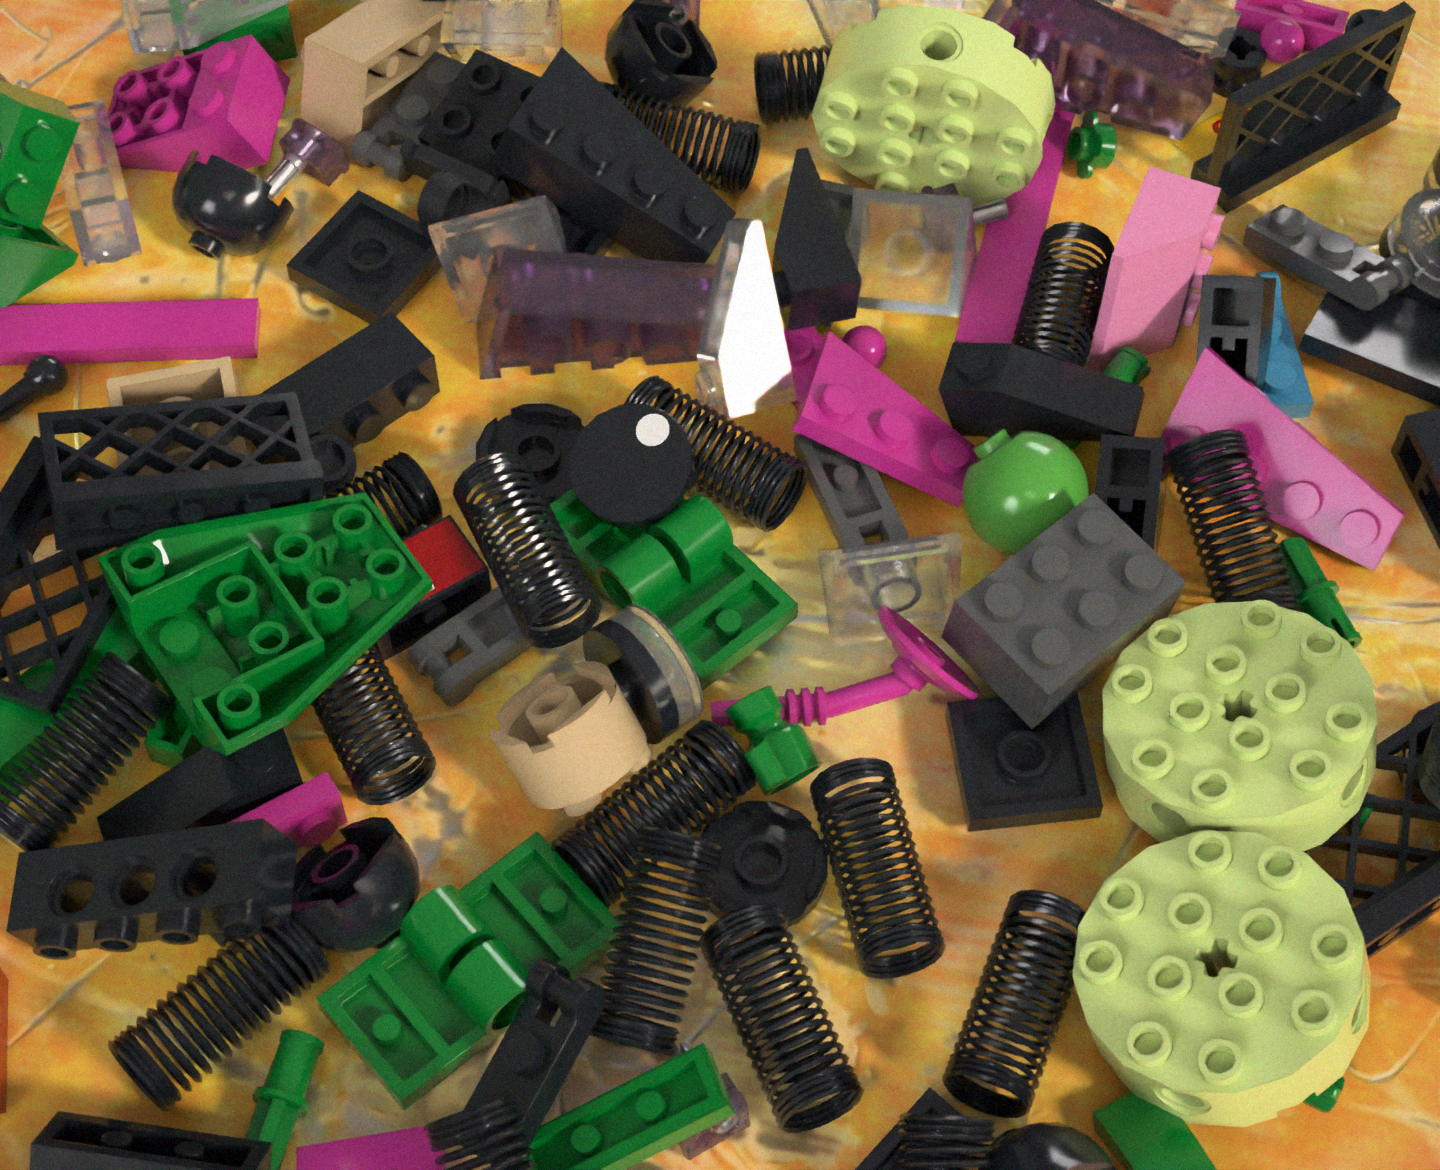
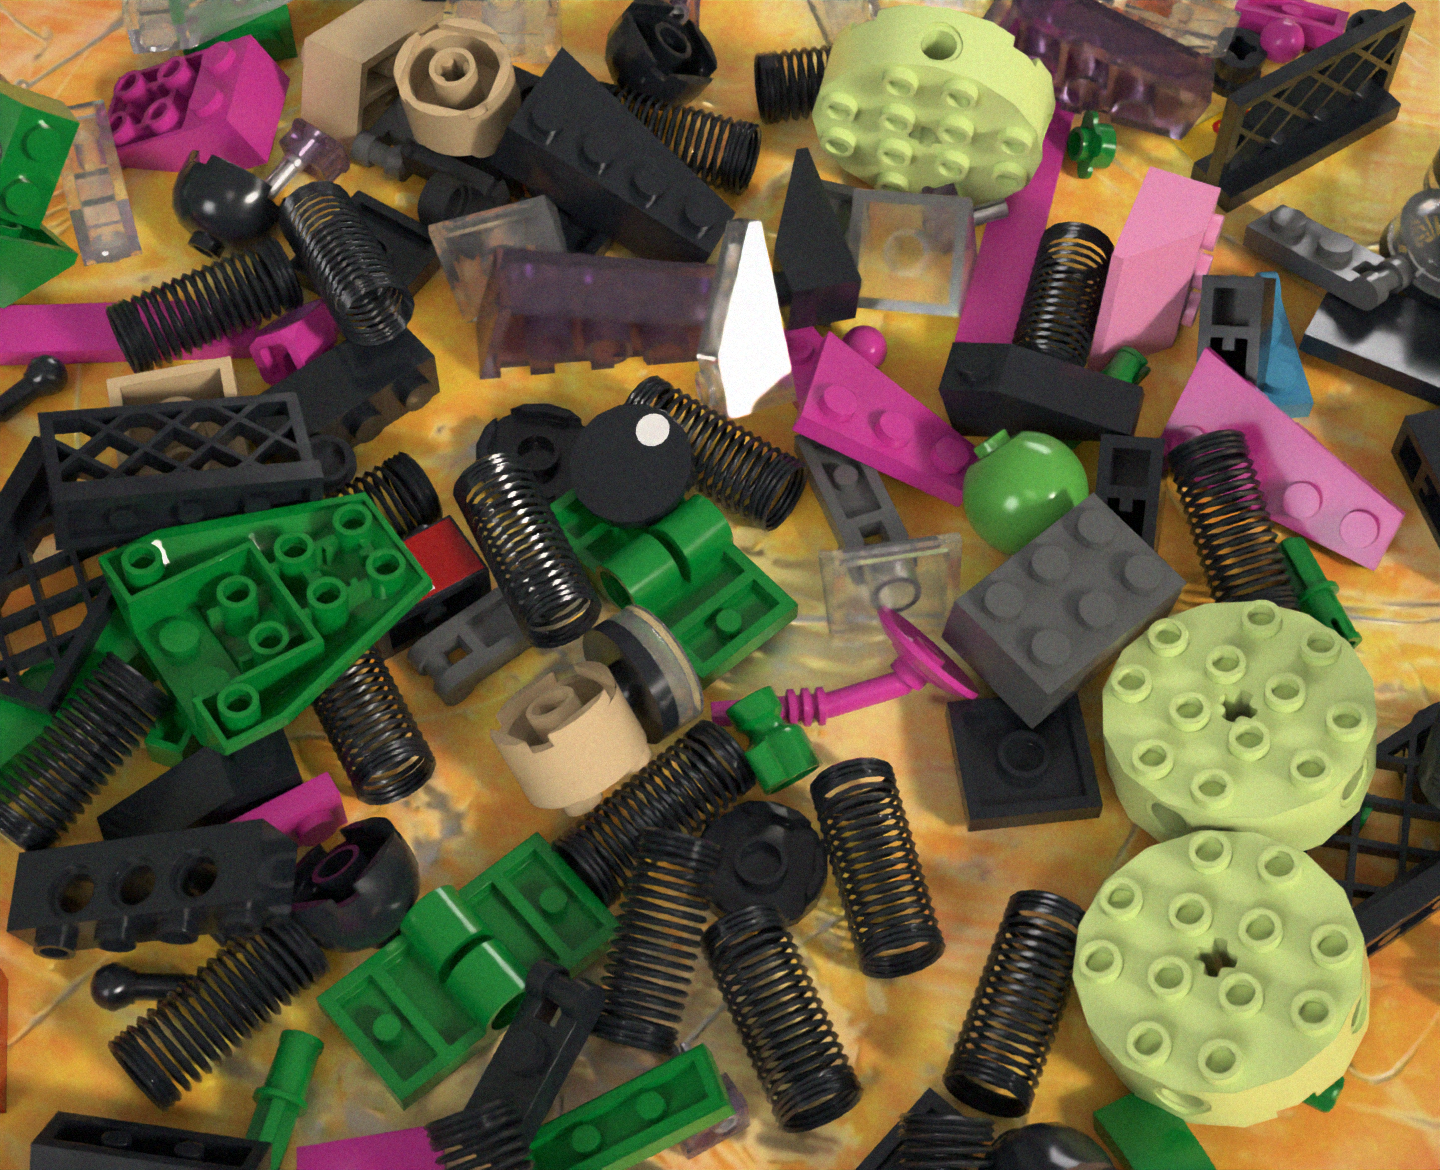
none -> black piece [90,962,201,1011]
none -> black piece [105,236,304,374]
none -> dark pink rock [249,298,340,386]
none -> black piece [278,181,415,347]
none -> tan brick [394,18,521,158]

